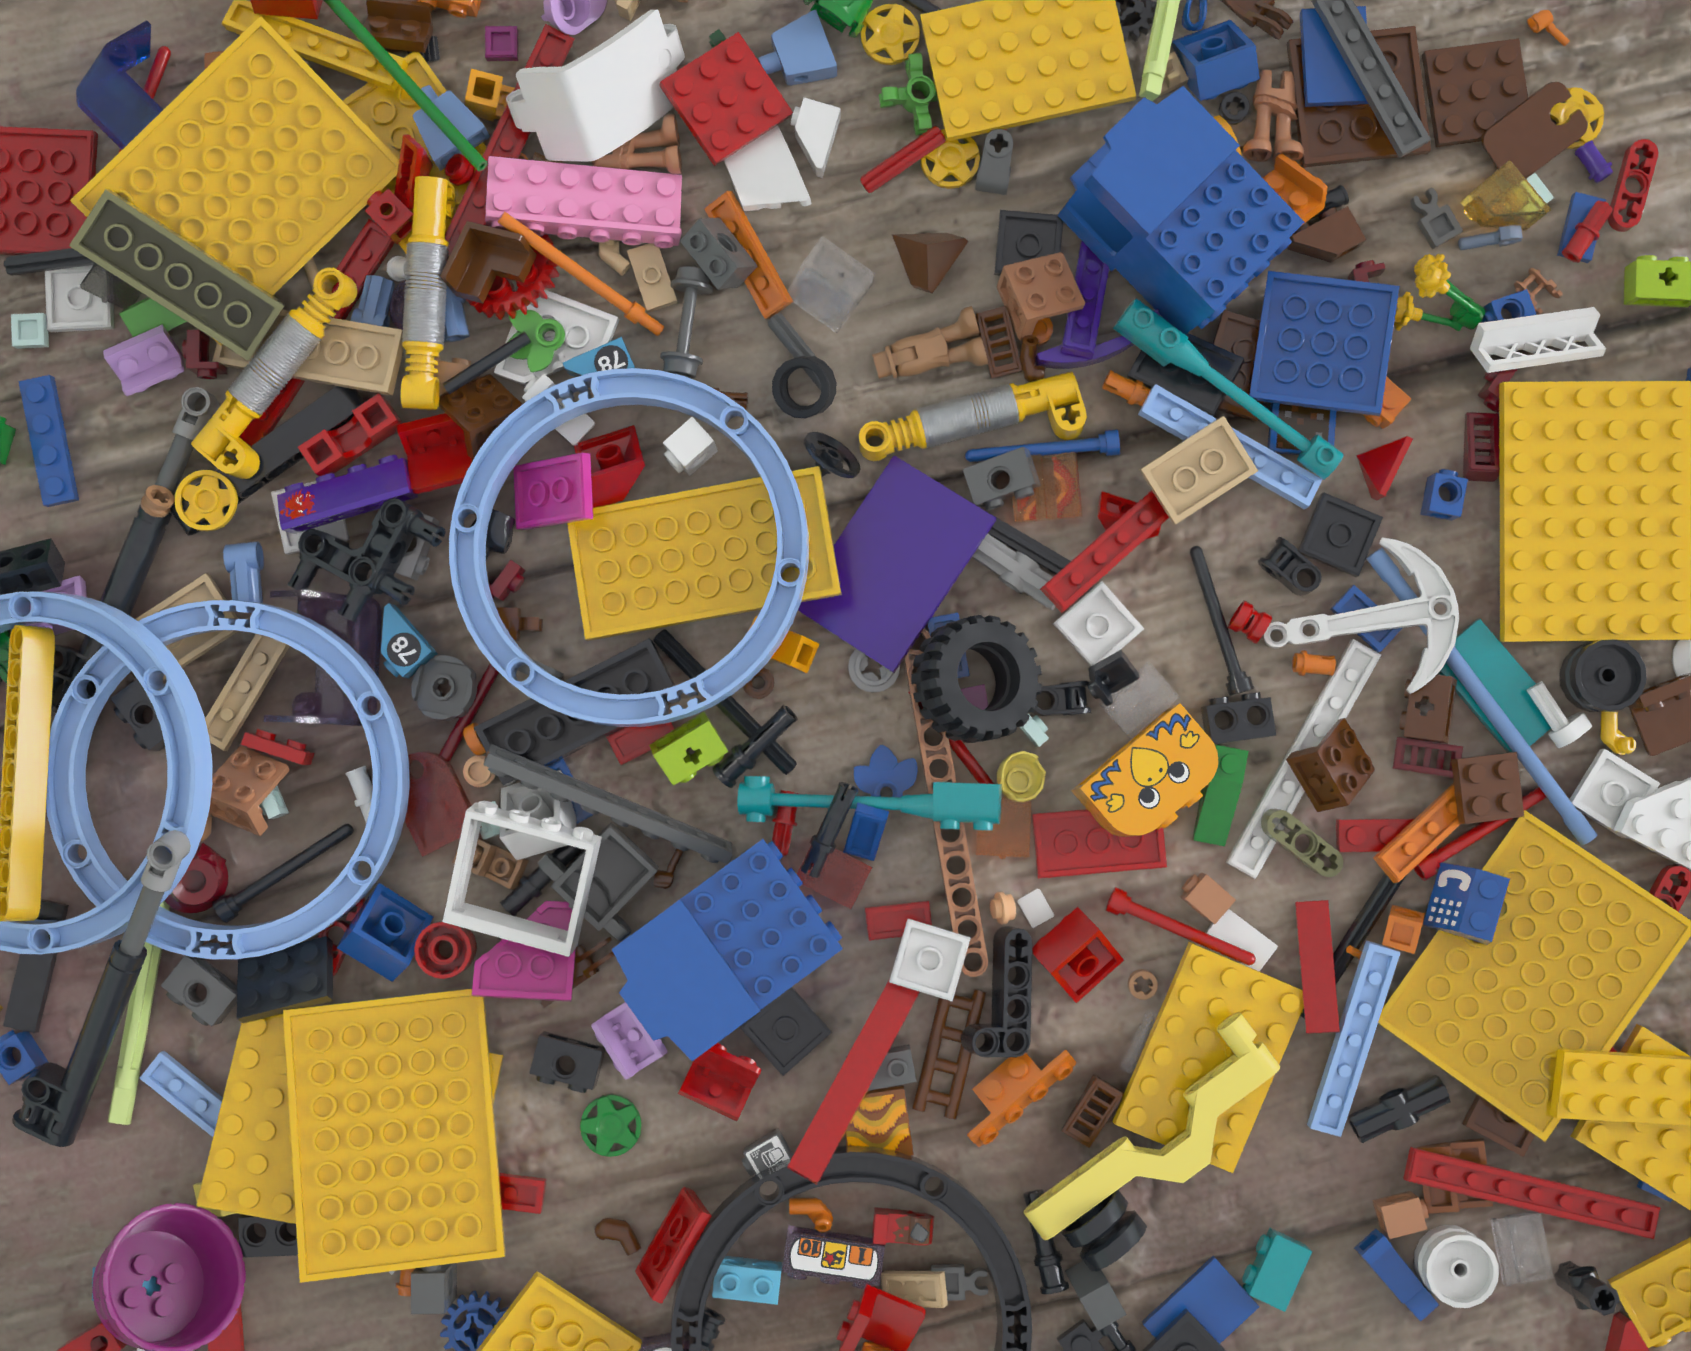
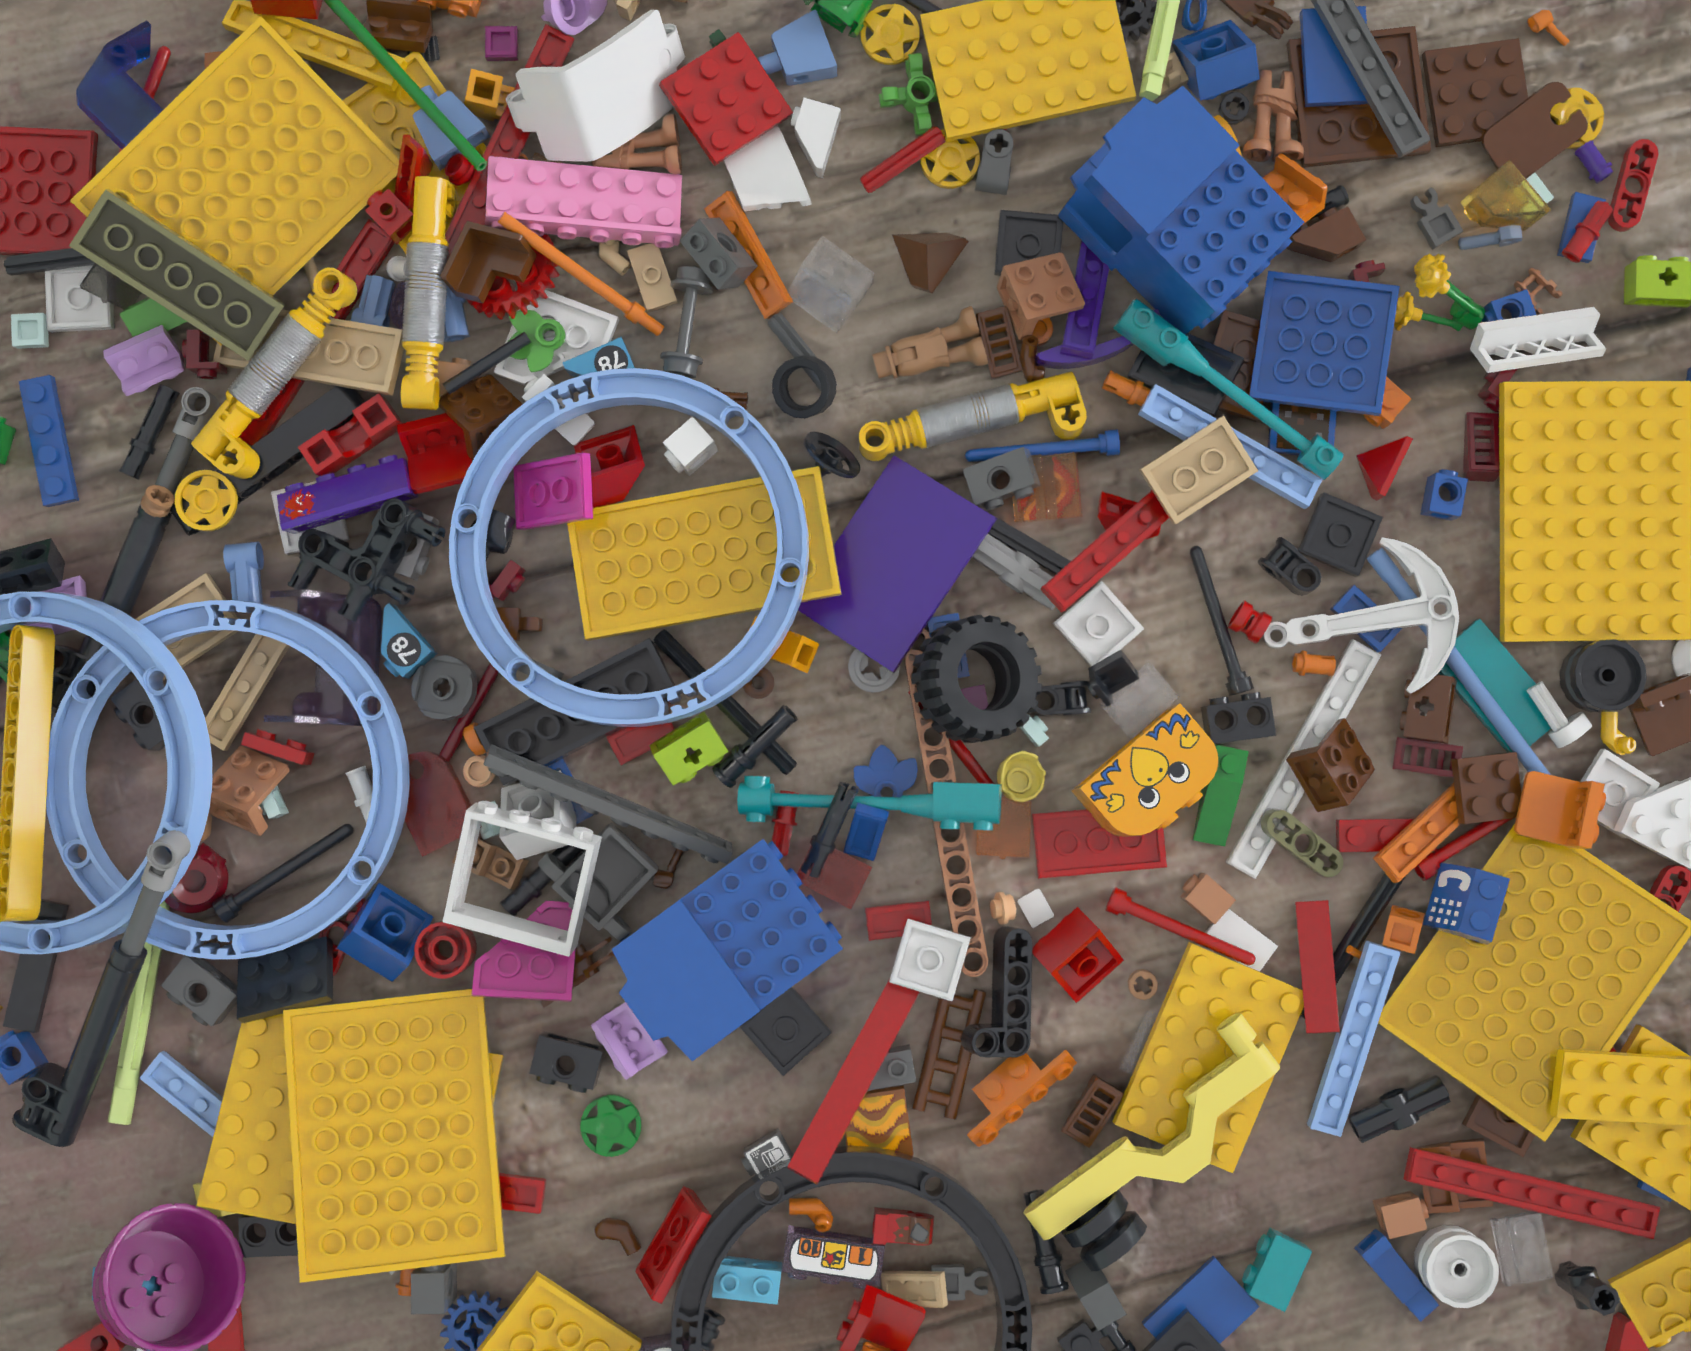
red bracket [678,1043,762,1121] -> none
none -> black pin [119,384,180,480]
none -> orange bracket [1514,771,1606,849]

